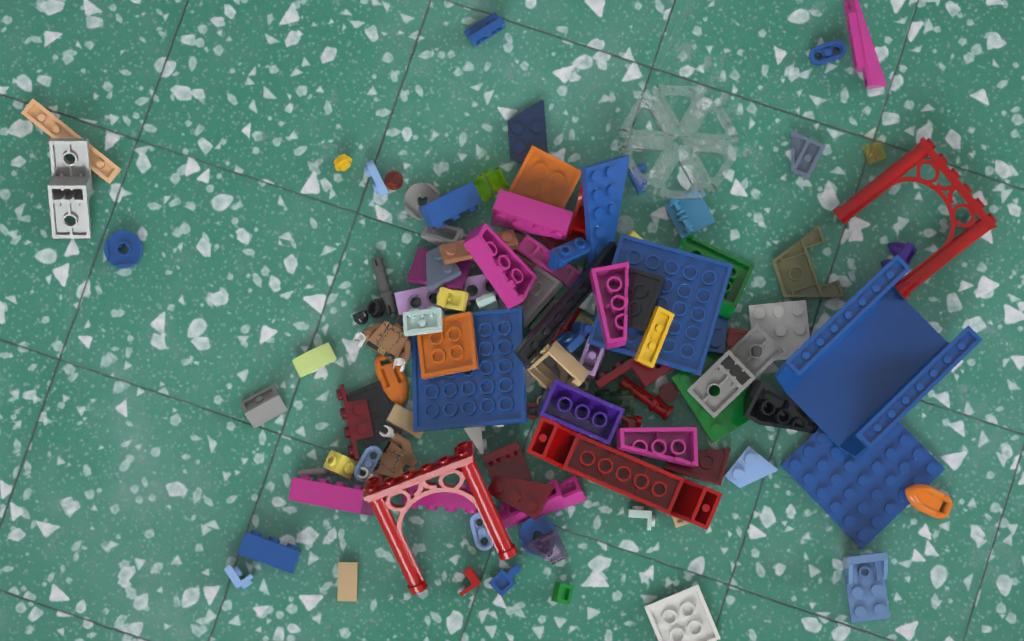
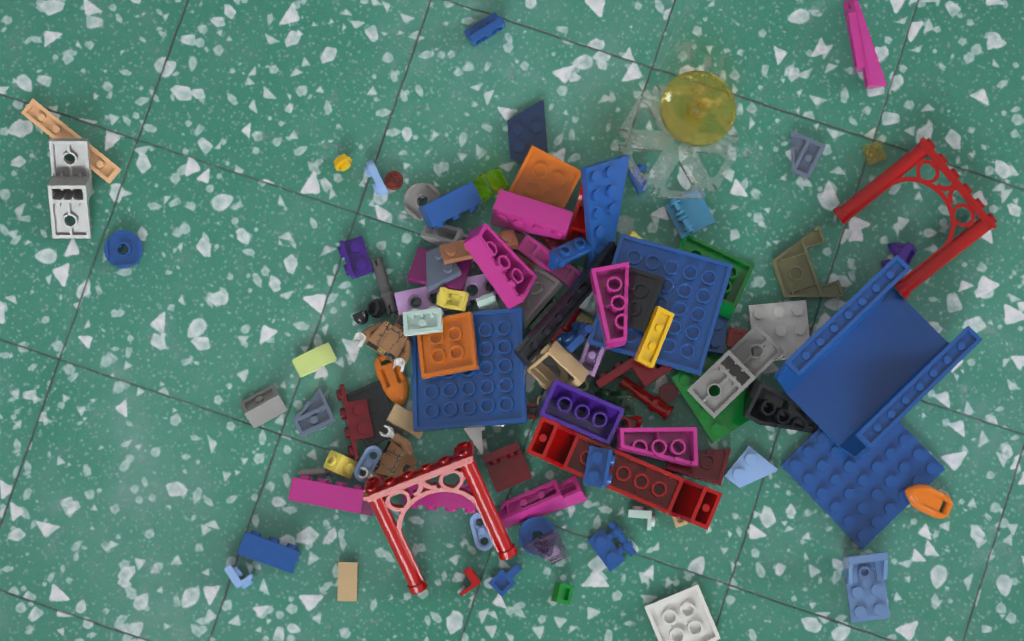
dark red wing [488,475,556,520] -> none
blue plate [809,40,846,66] -> none
none -> sand blue wing [293,388,336,438]
none -> dark purple bracket [337,236,374,280]
none -> blue bracket [583,446,616,489]
none -> blue plate [588,521,636,571]
none -> clear yellow dish [660,71,736,147]

